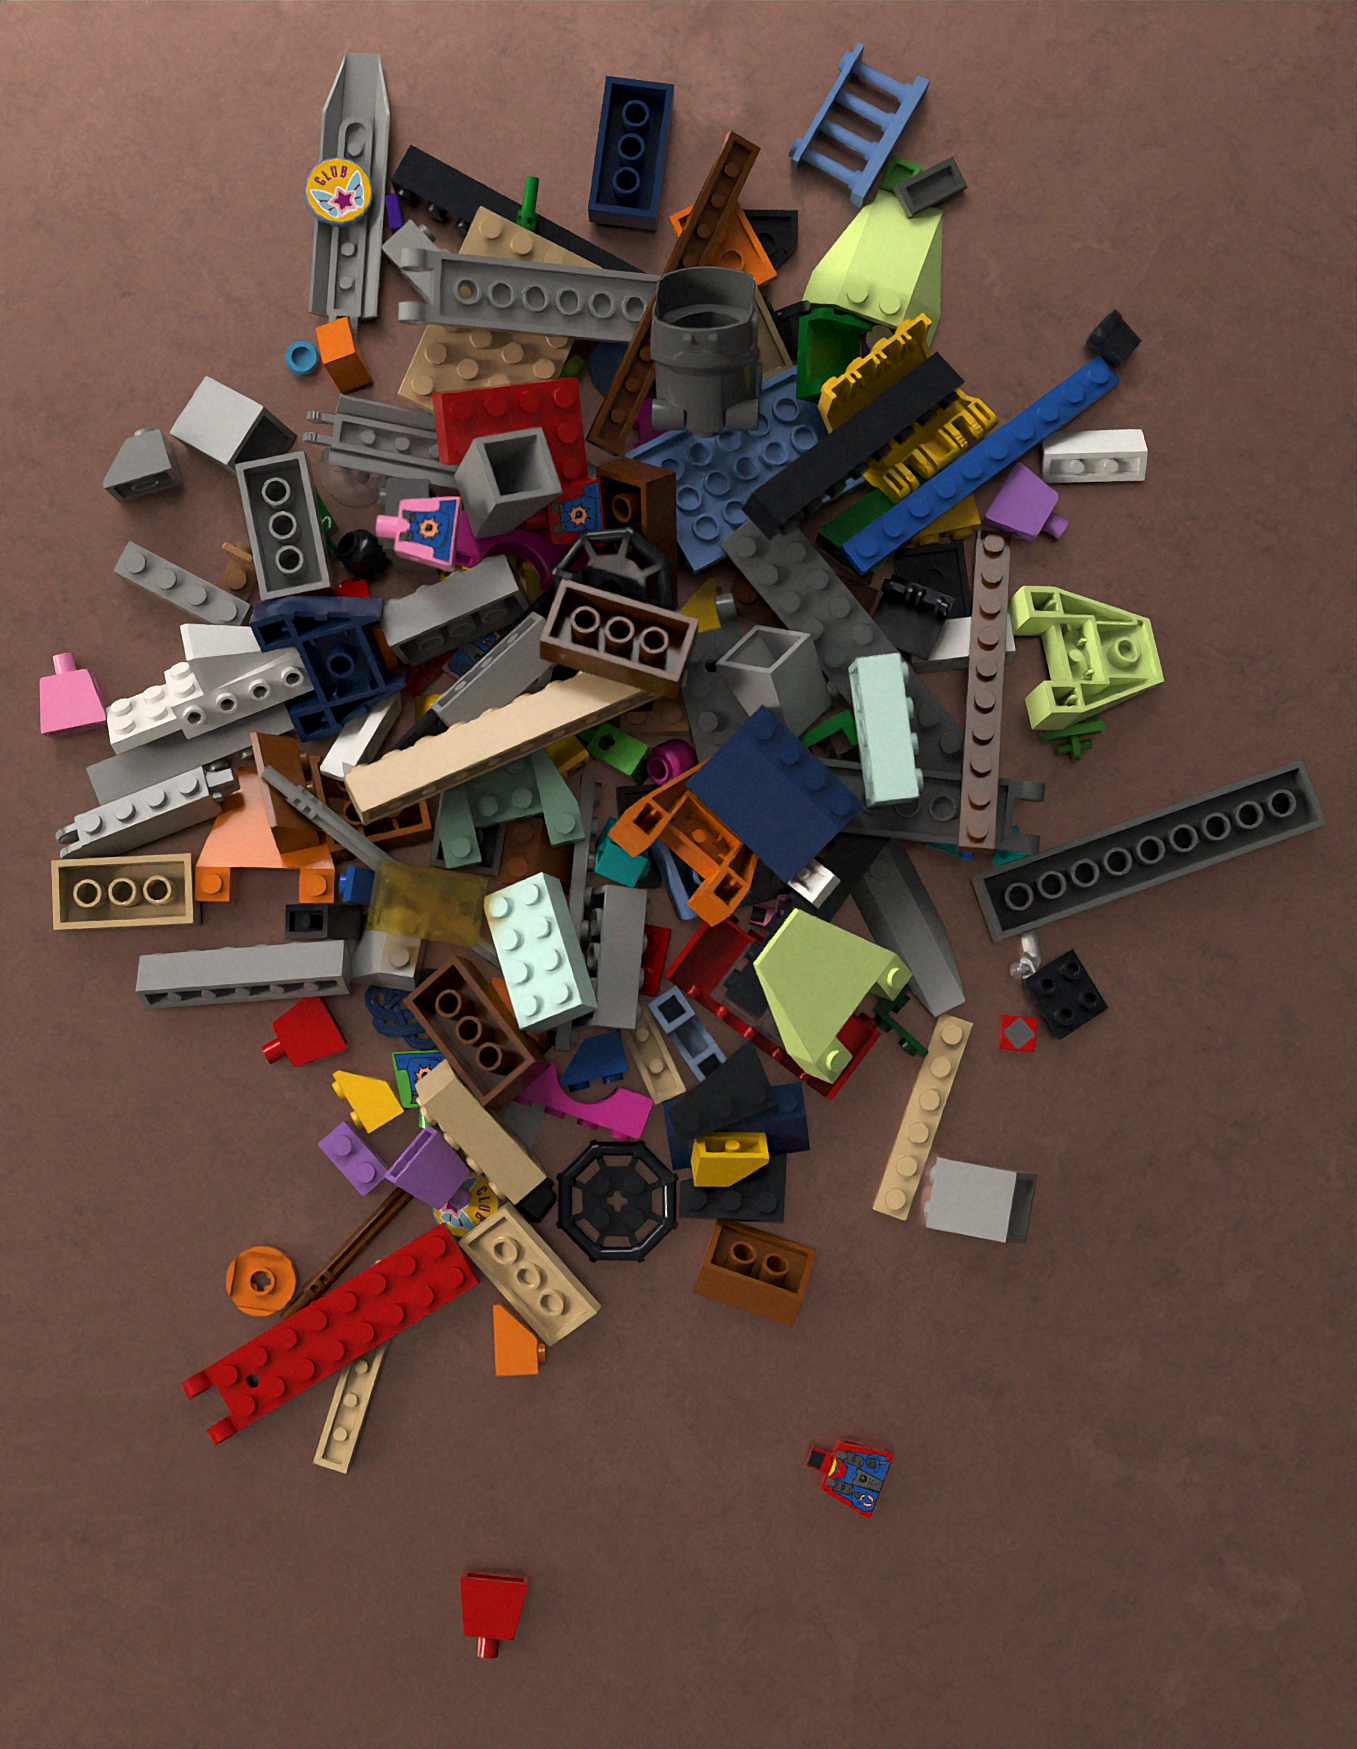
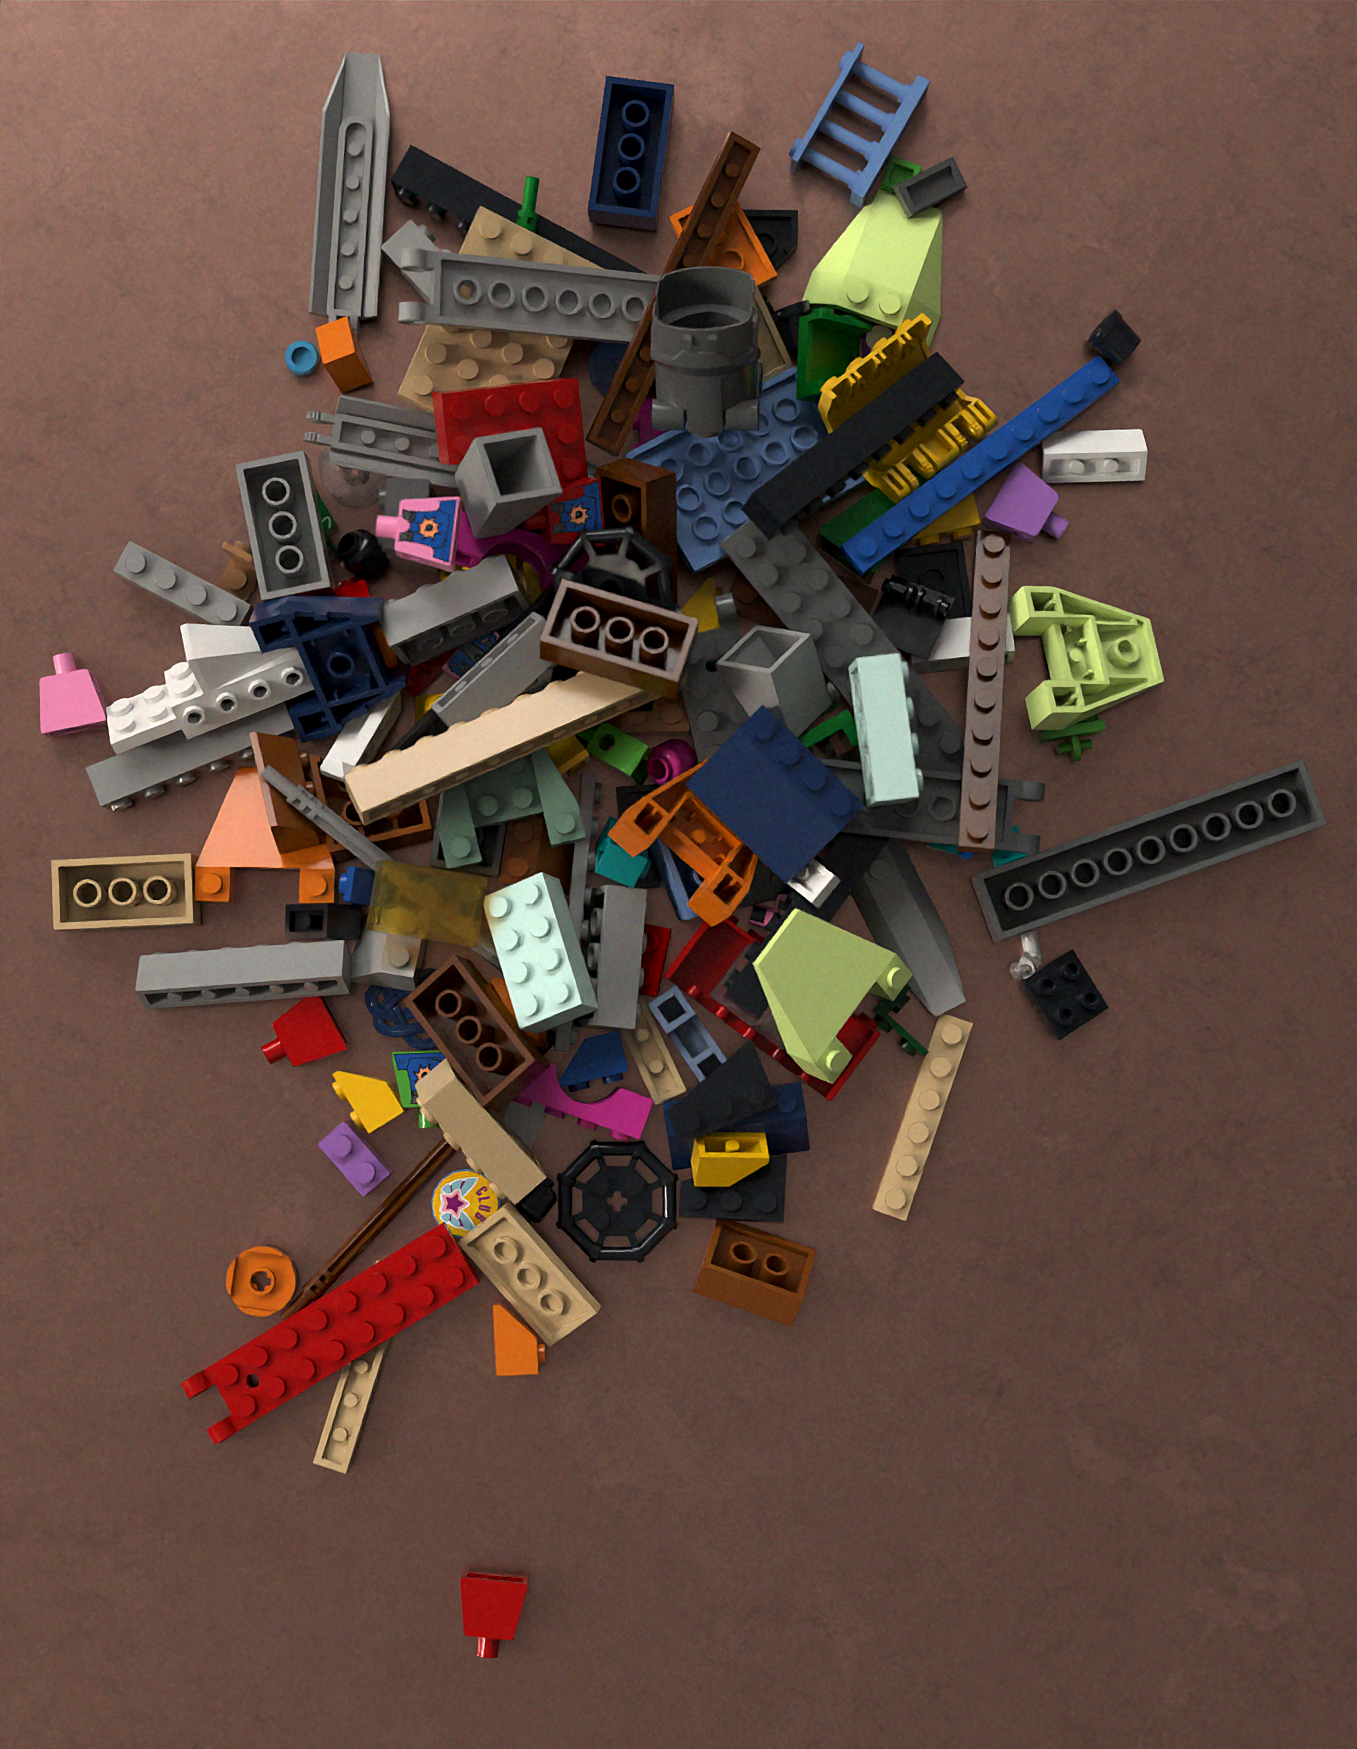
light grey hinge [55,766,241,860] -> none
light grey slope [102,427,184,502] -> none
slope [169,376,297,479] -> none
tile [304,157,373,228] -> none
dark purple tile [384,194,405,235] -> none
medium lavender torso [384,1125,472,1210] -> none
lime tile [558,354,586,378] -> none
torso [805,1438,894,1518] -> none
light grey slope [924,1158,1038,1243] -> none
tile [999,1014,1038,1052] -> none

